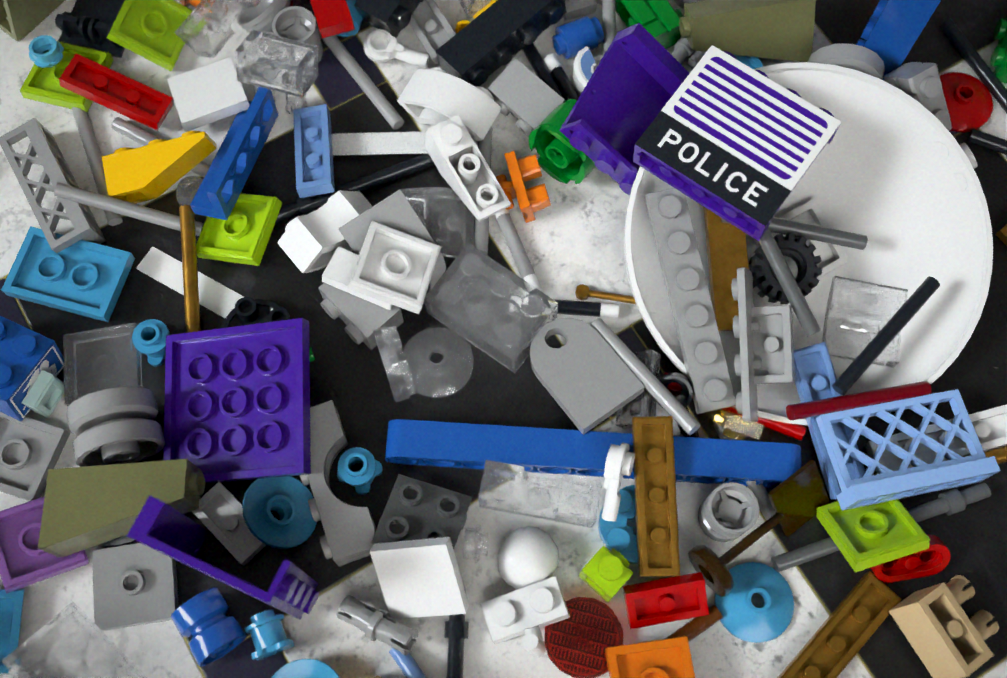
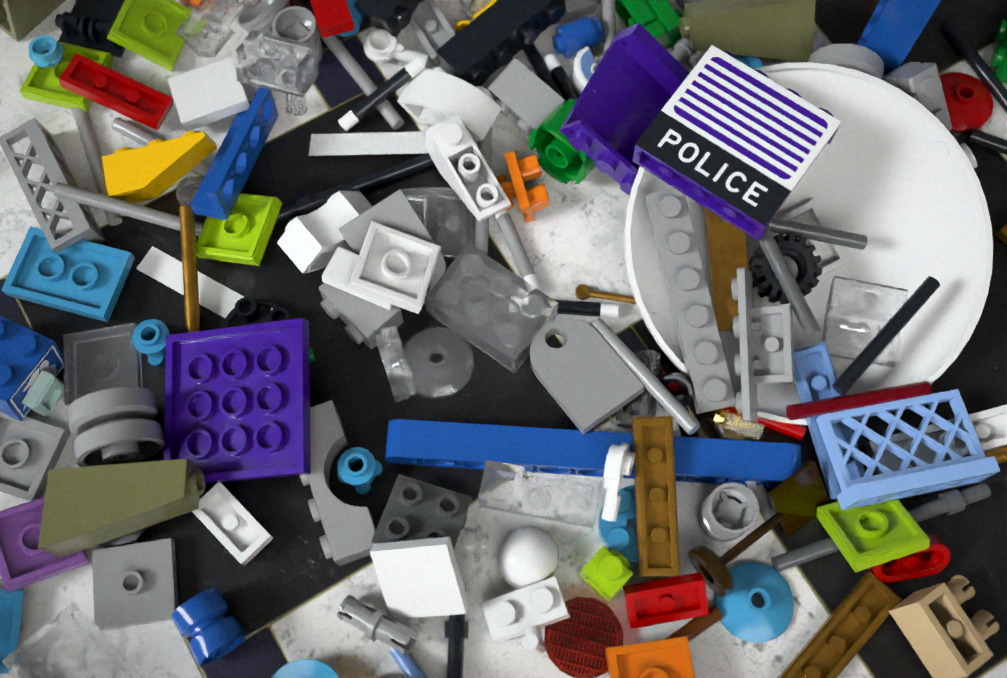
dark purple panel [127,495,319,620] -> none
dark azure dish [242,476,317,549] -> none
dark azure brick [245,609,295,661] -> none
medium blue plate [293,104,335,198] -> none
none -> black bar [338,56,426,131]

